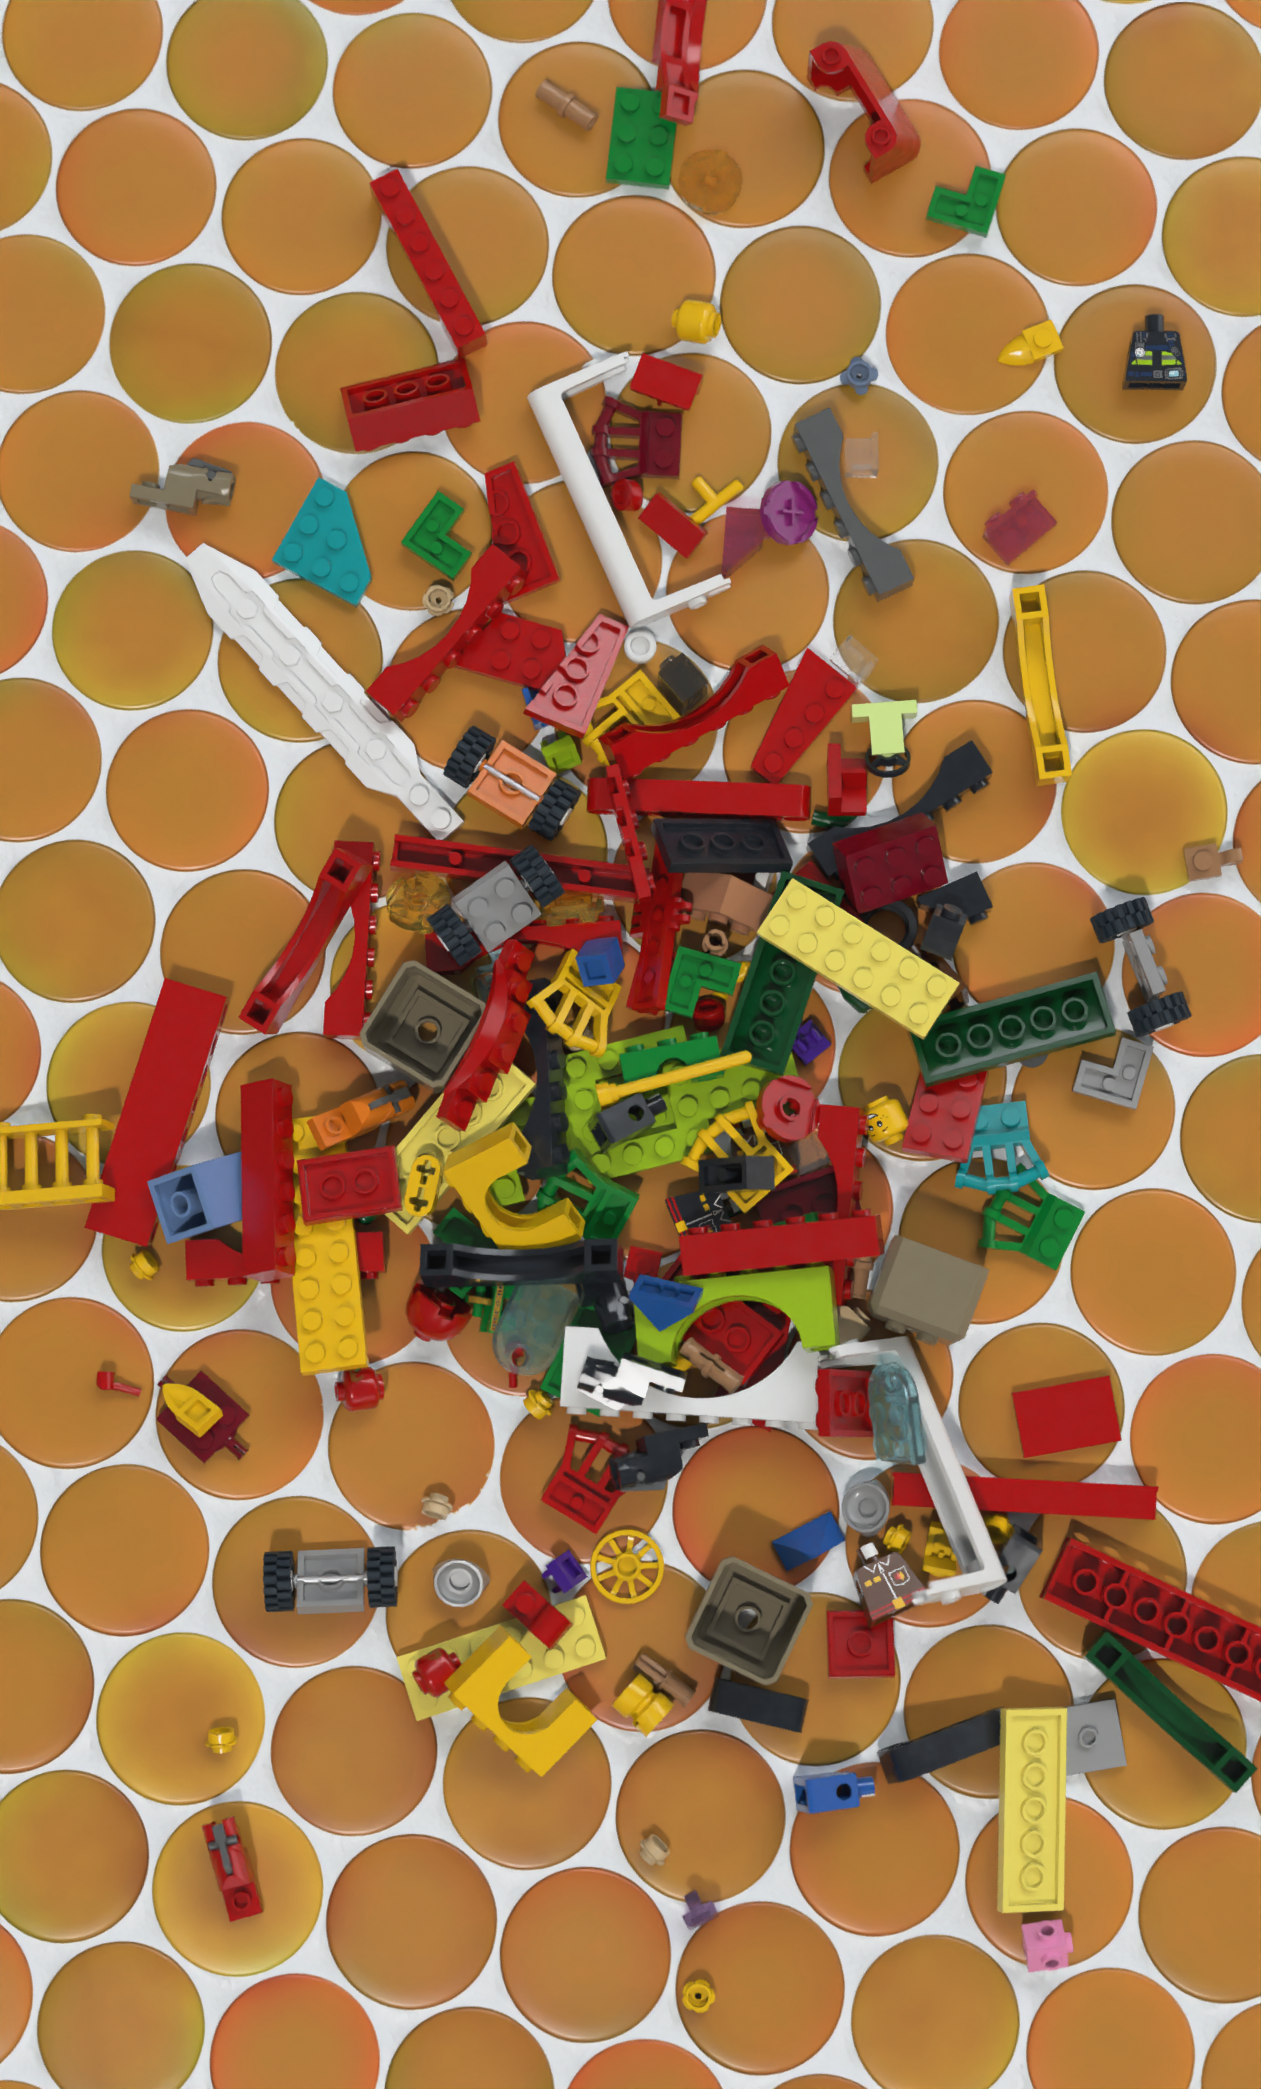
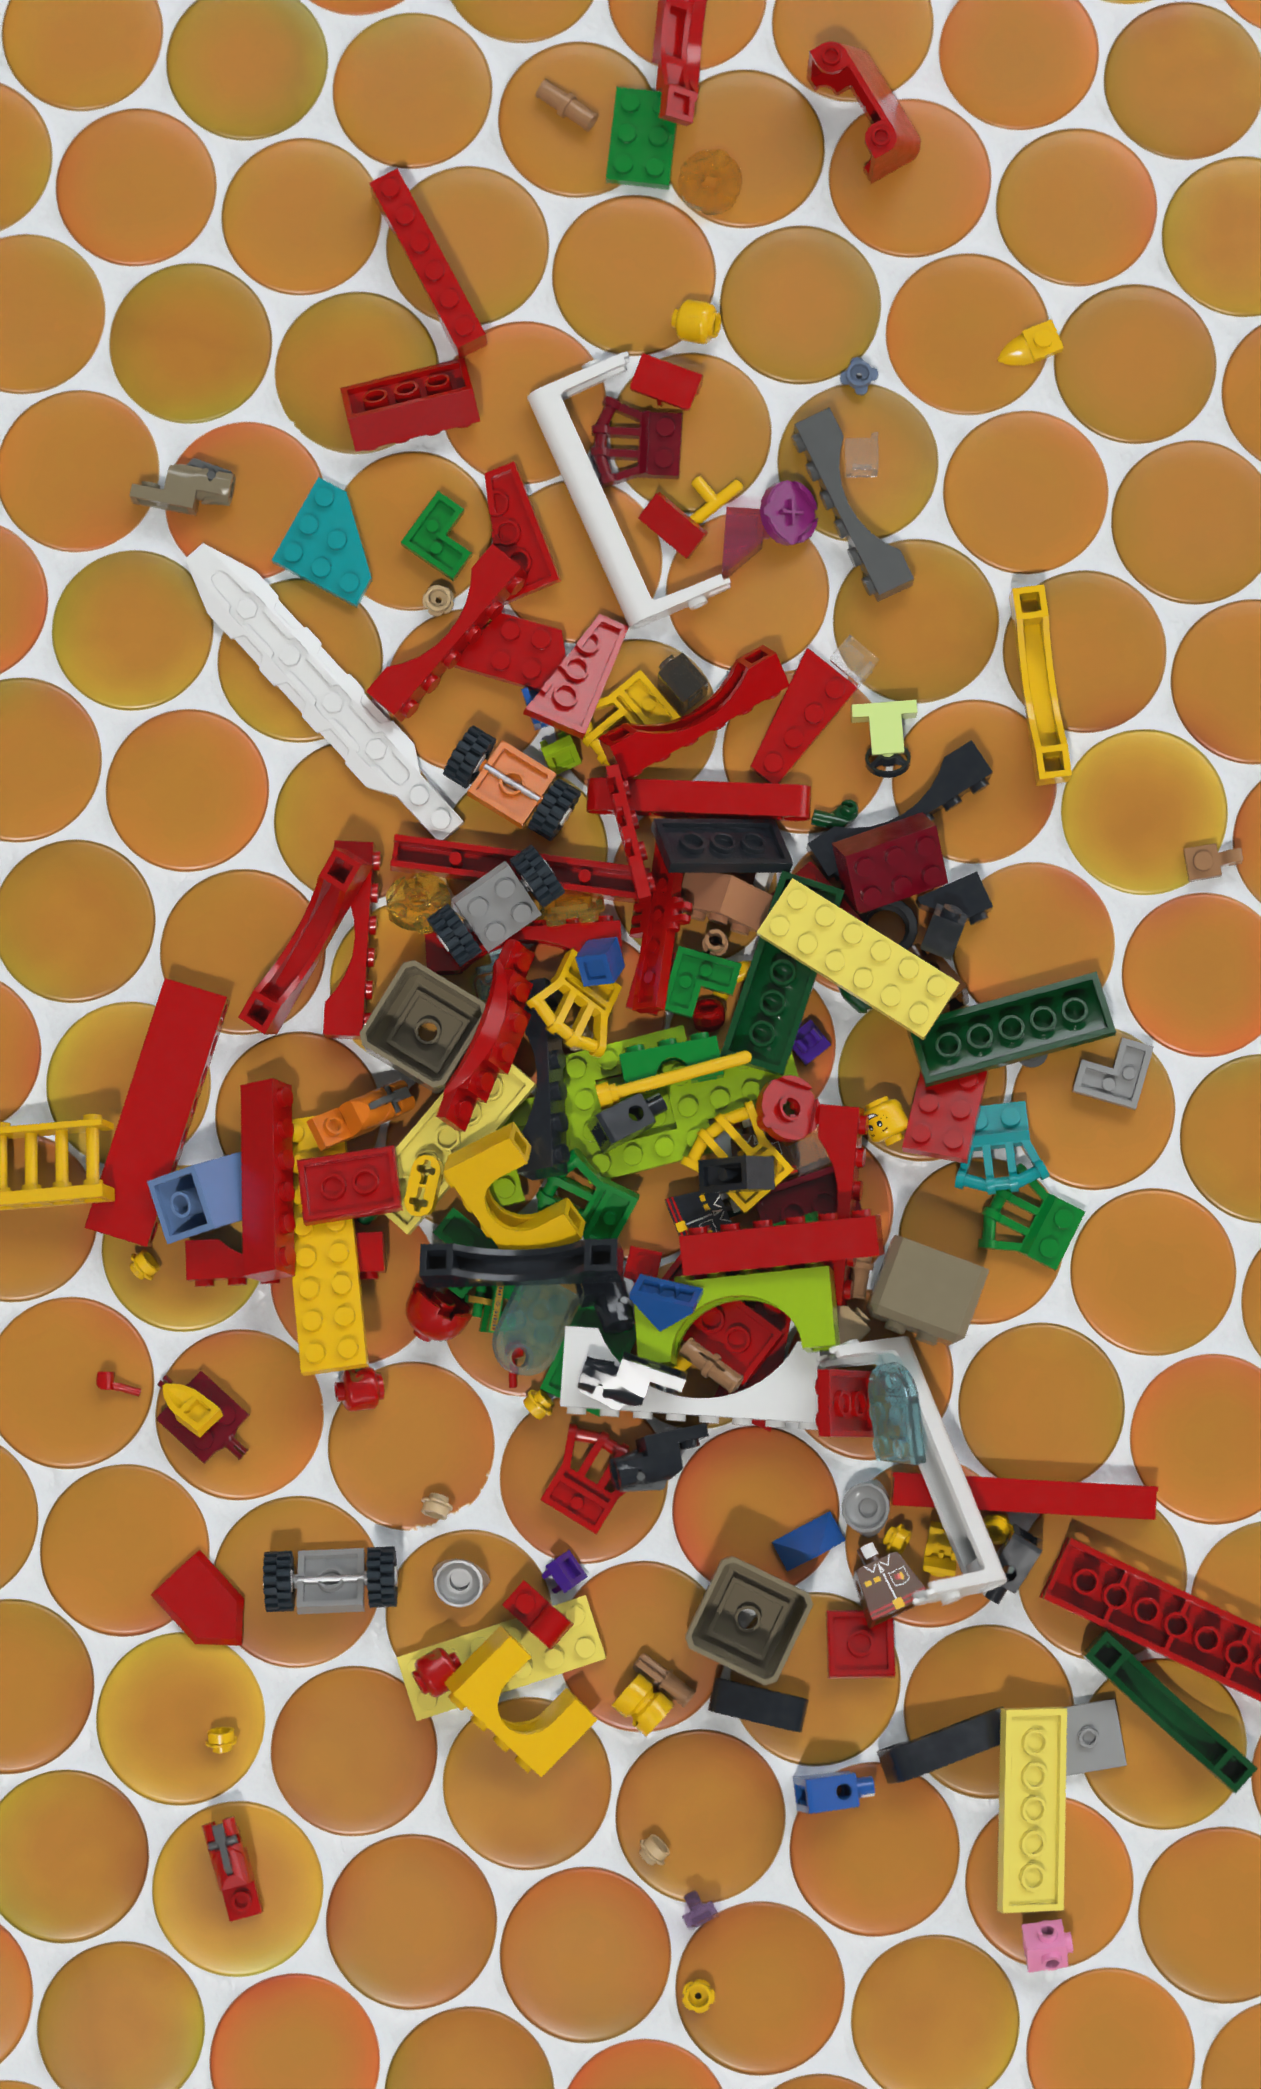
yellow wheel [590,1529,664,1604] -> none
red tile [611,479,643,512] -> none
white tile [624,630,656,664] -> none
red panel [827,744,867,816] -> none
green plate [926,166,1006,238] -> none
clear pink bracket [983,489,1057,566] -> none
red tile [1011,1376,1122,1458] -> none
black plate [1090,897,1192,1038] -> none
torso [1122,314,1187,390] -> none
none -> red tile [151,1550,245,1646]

